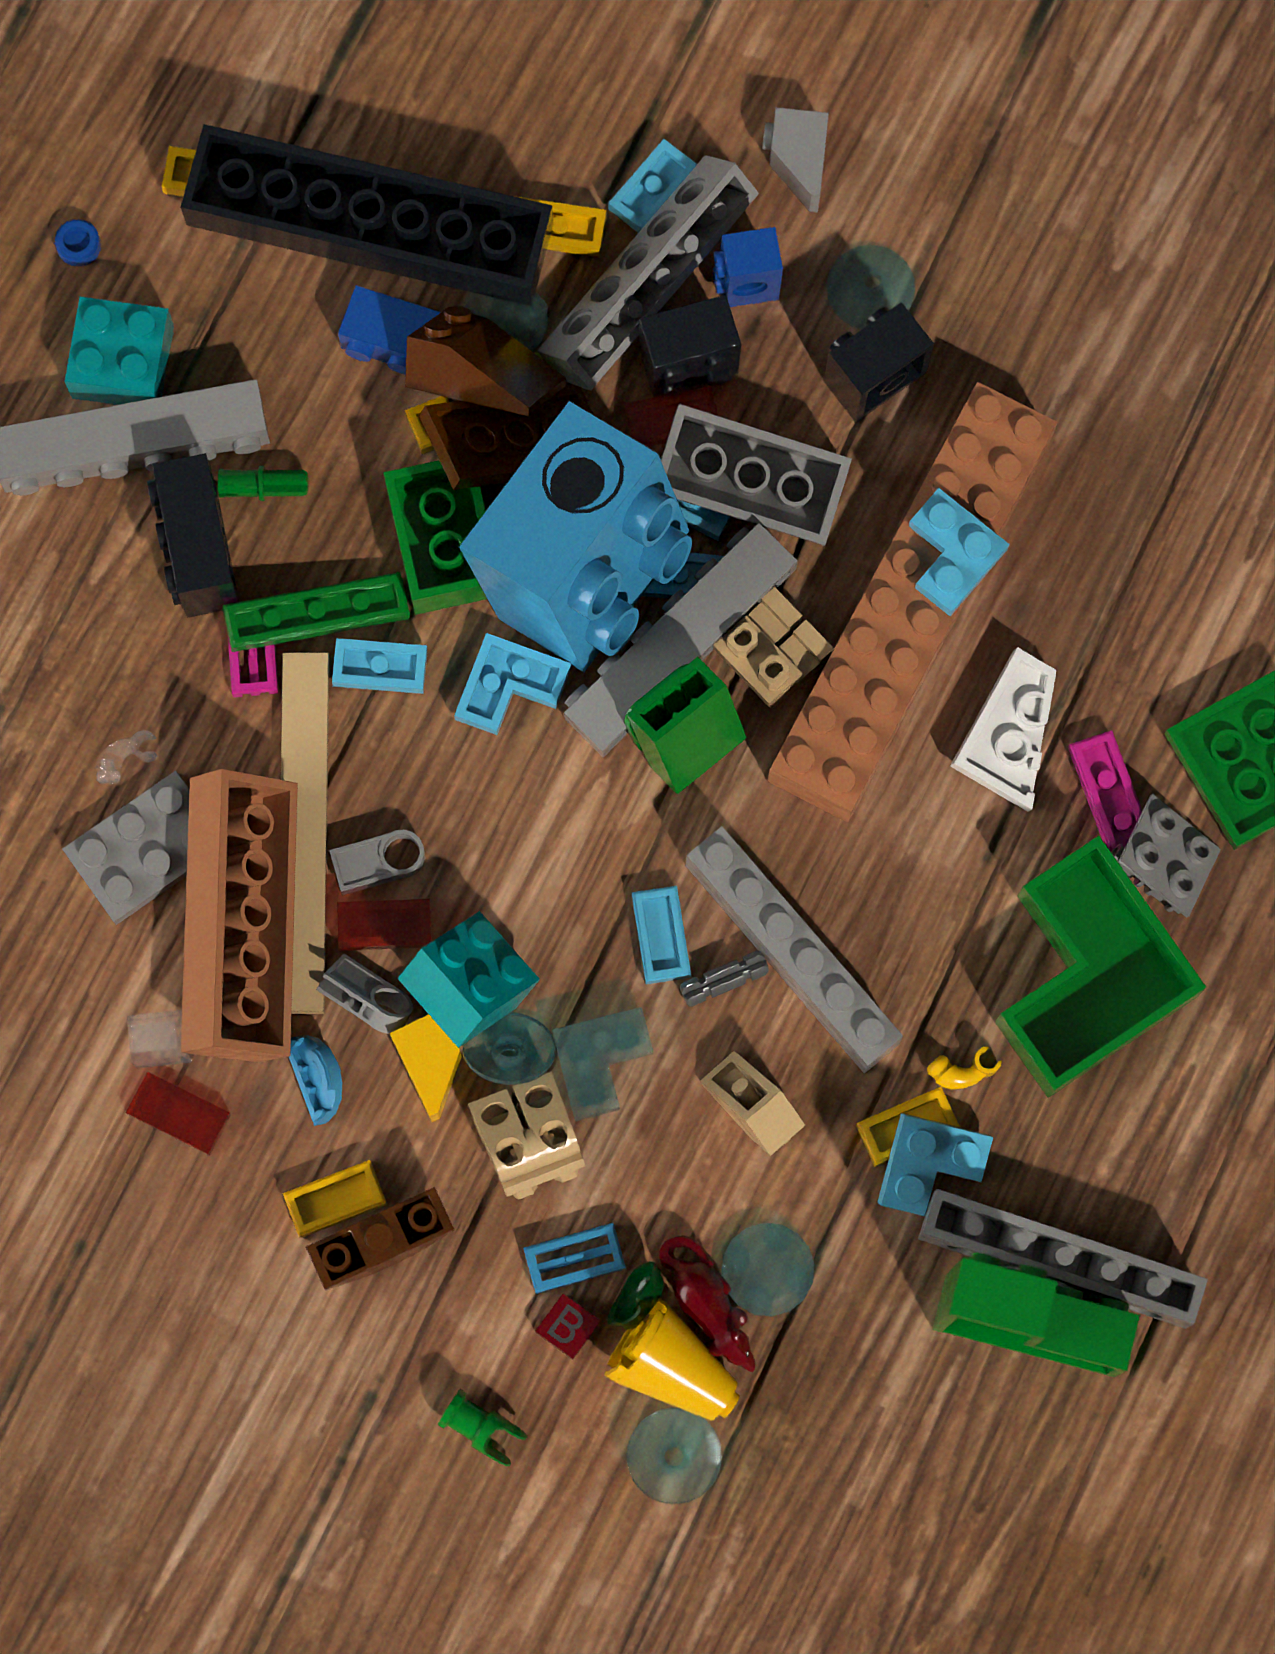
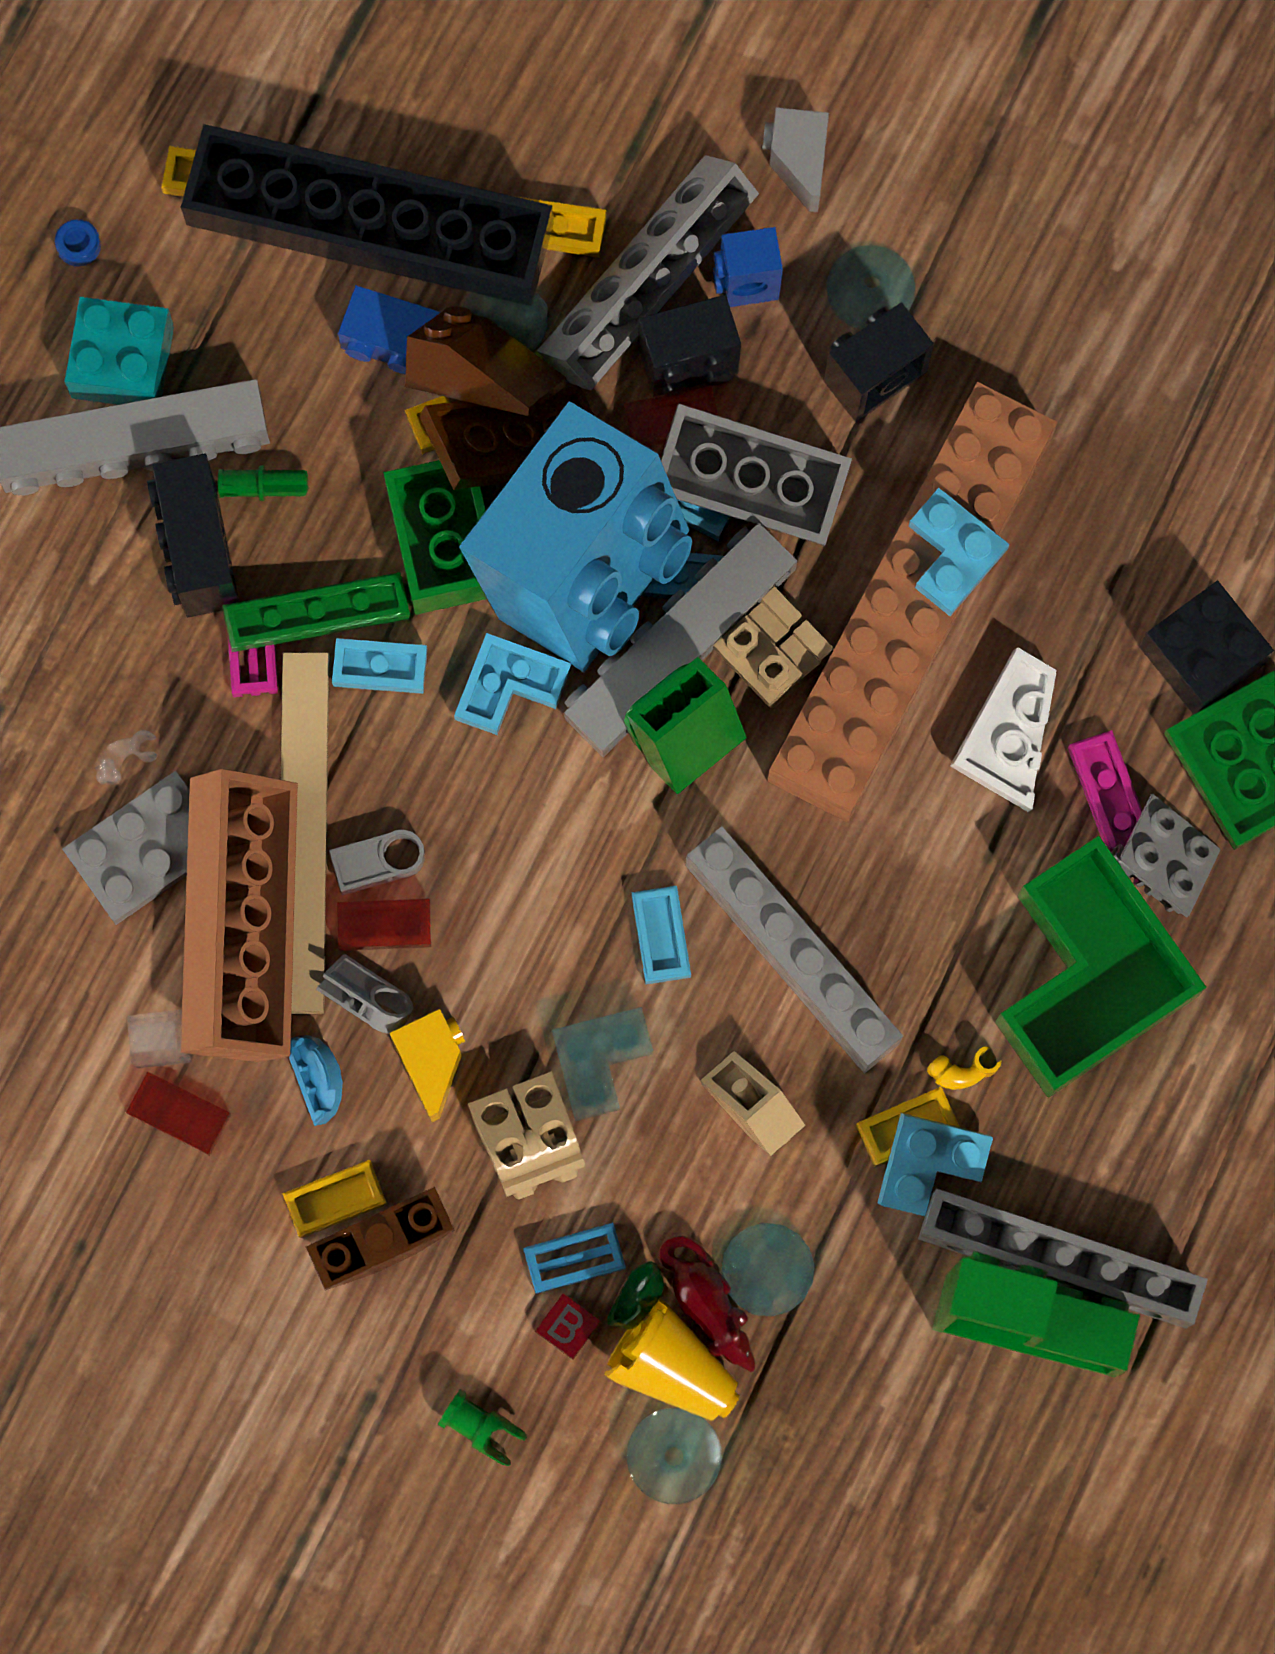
teal brick [397,911,540,1048] -> none
clear light blue dish [463,1012,556,1085] -> none
medium azure plate [608,139,697,233] -> none
dark grey axle [680,951,769,1007] -> none
none -> black brick [1139,580,1275,715]

